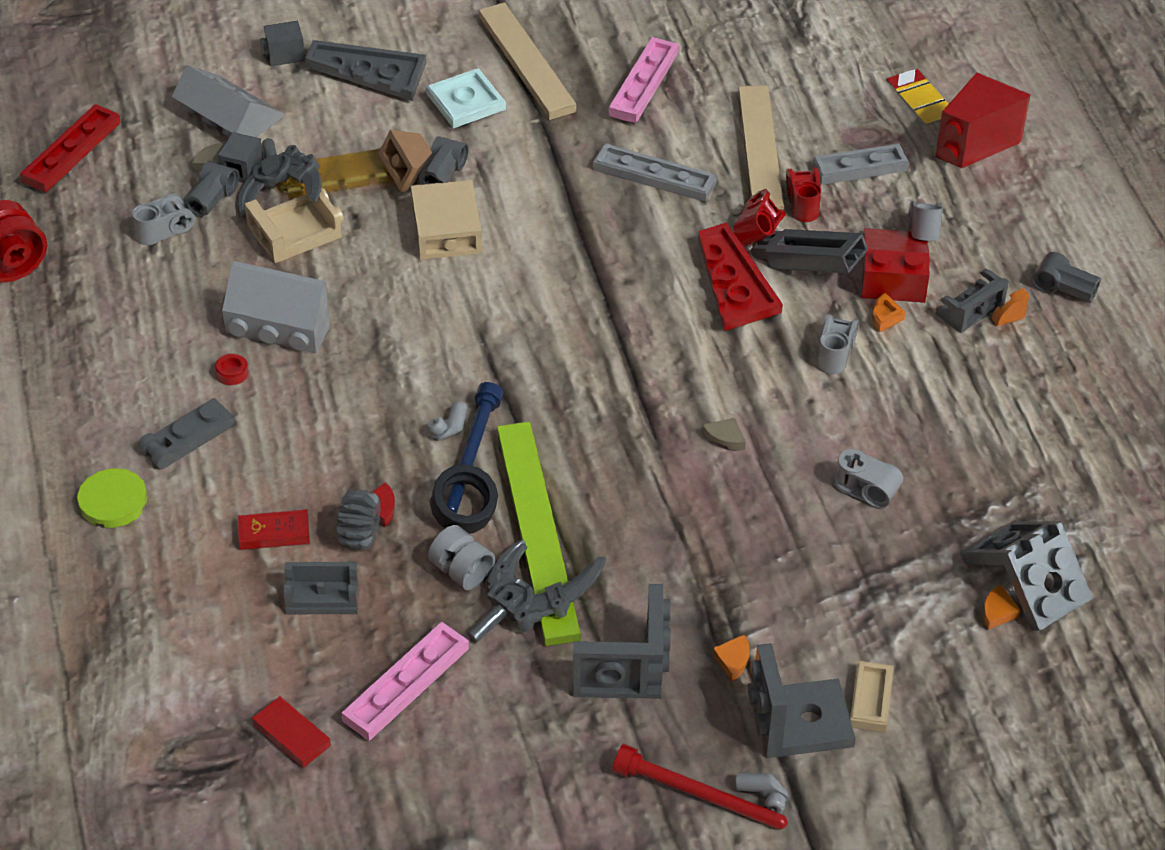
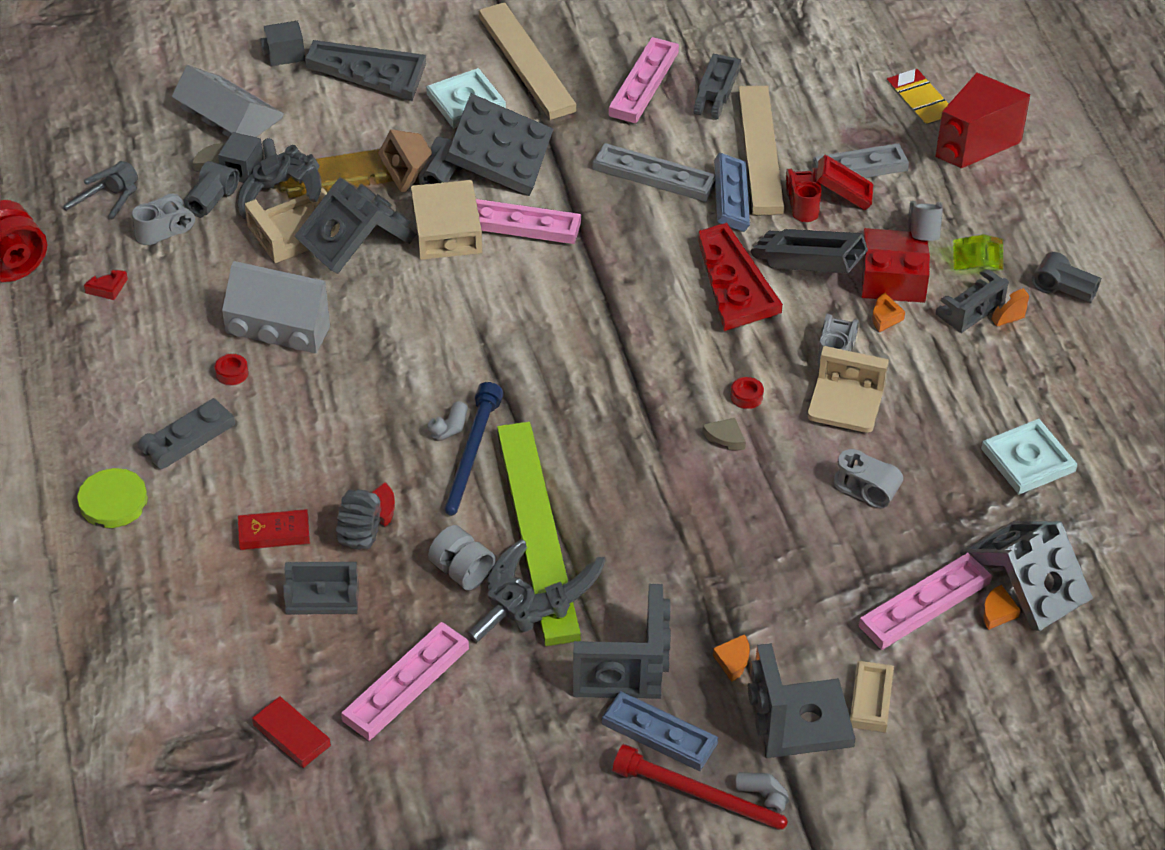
red plate [20,104,121,193] -> none
black tyre [430,464,498,534] -> none
red piece [733,189,786,246] -> none
none -> dark grey plant [63,161,138,219]
none -> red tile [84,270,128,300]
none -> dark grey bracket [294,177,417,274]
none -> dark grey plate [445,93,553,196]
none -> bright pink plate [476,199,581,244]
none -> sand blue tile [602,691,718,771]
none -> dark grey hinge [694,54,741,119]
none -> sand blue tile [714,153,750,232]
none -> red tile [730,377,764,409]
none -> tan bracket [808,346,889,433]
none -> red tile [816,155,874,210]
none -> bright pink plate [859,553,992,650]
none -> clear neon green panel [953,234,1003,272]
none -> light aqua plate [981,419,1077,495]

